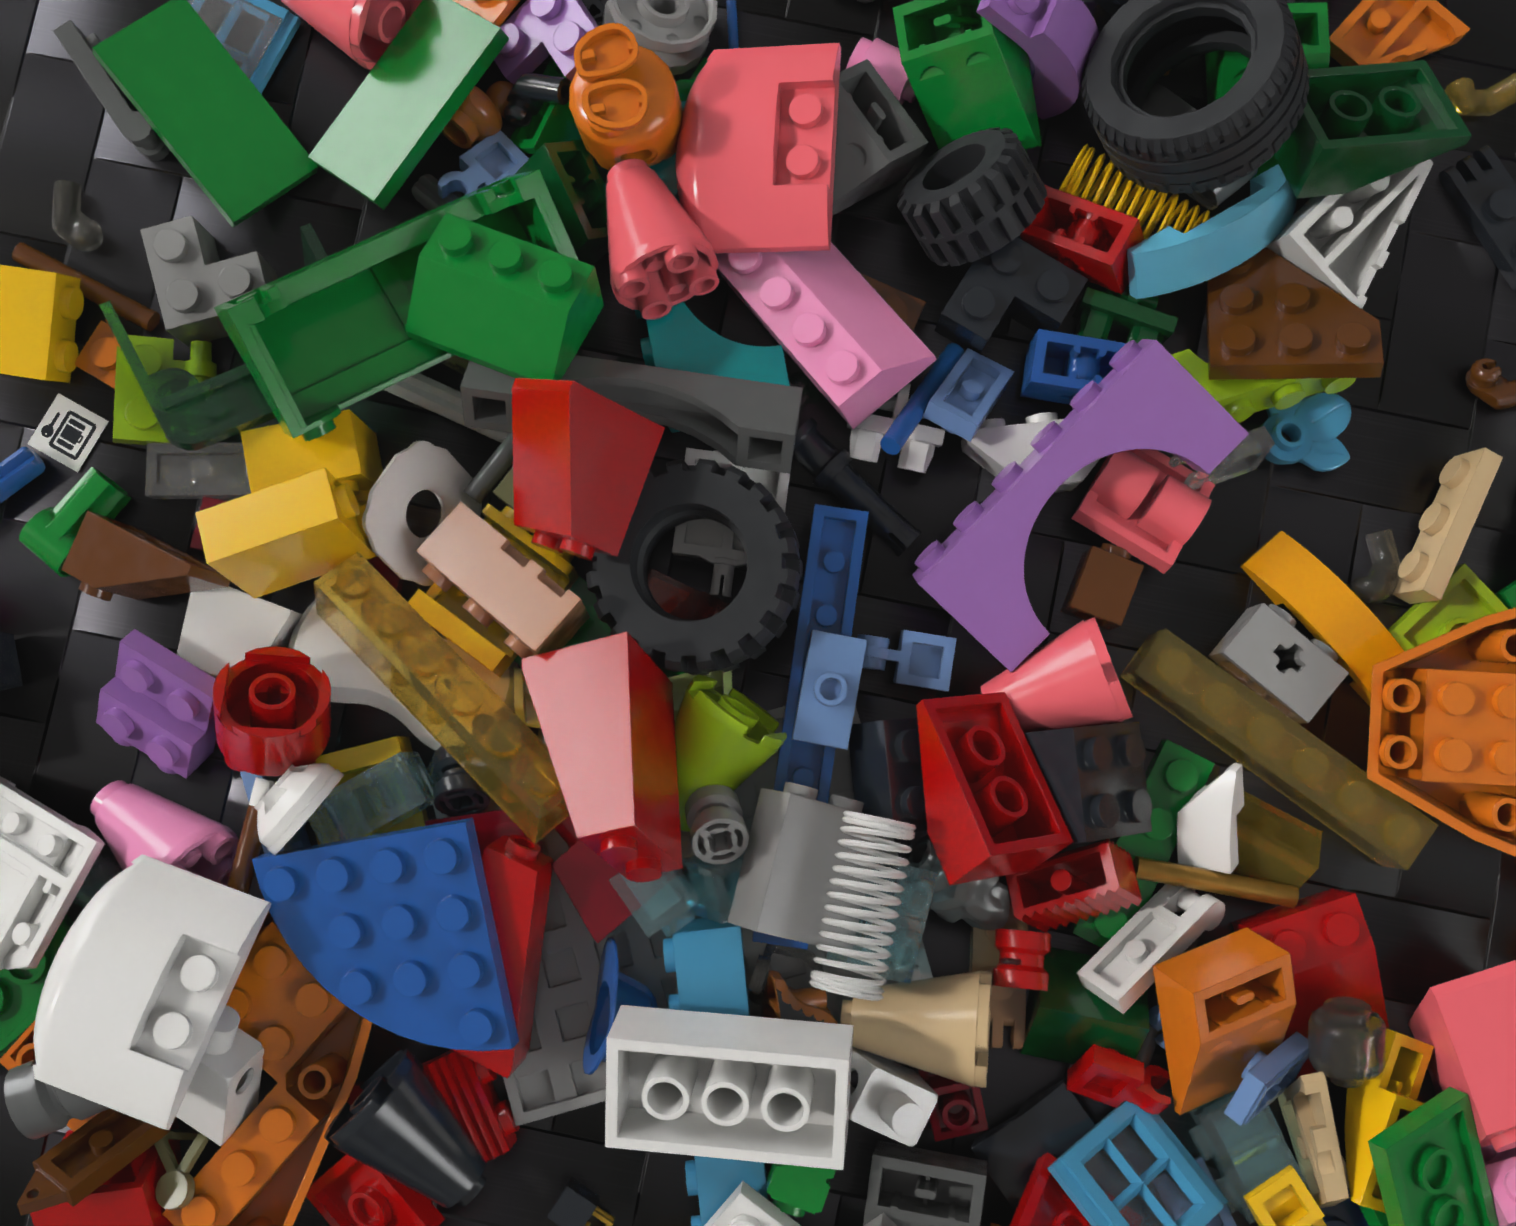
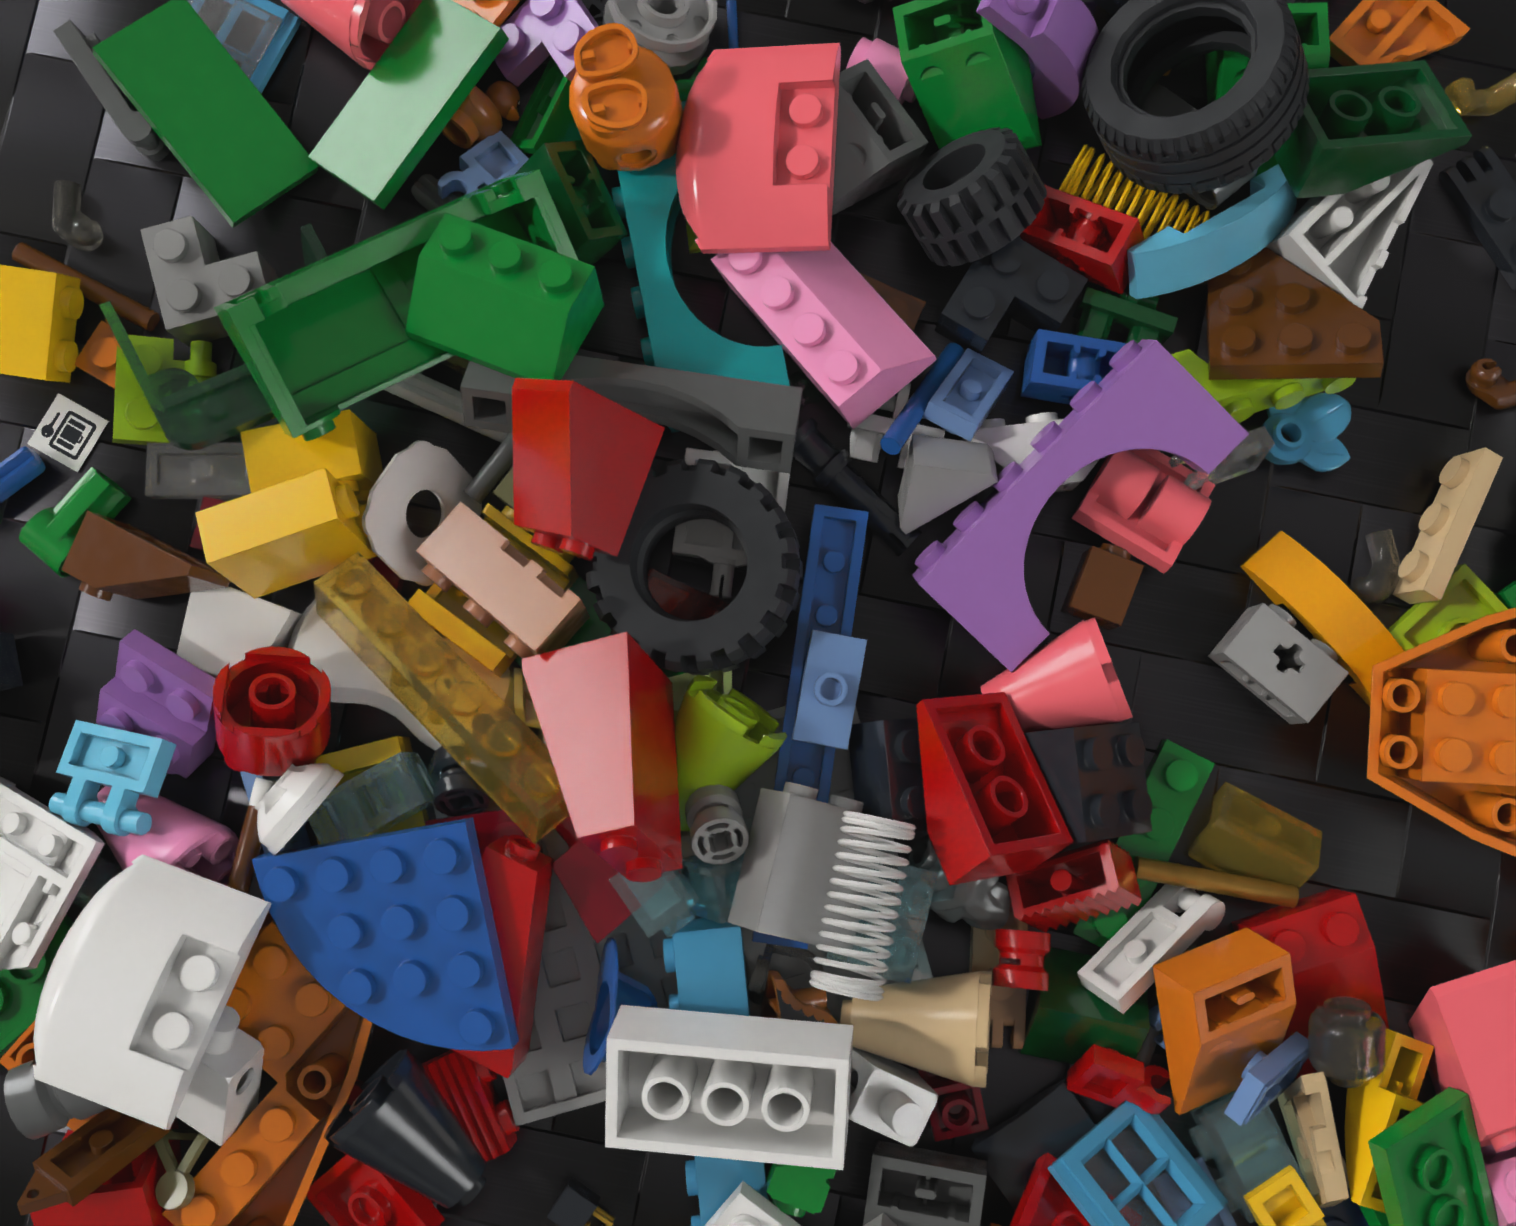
black arm [504,73,571,128] -> none
coral cone [606,159,719,320] -> none
medium blue plate [857,630,957,692] -> none
clear yellow brick [1120,628,1439,870] -> none
white slope [1177,763,1244,874] -> none
none -> medium azure plate [49,720,177,836]
none -> light grey slope [898,434,998,534]

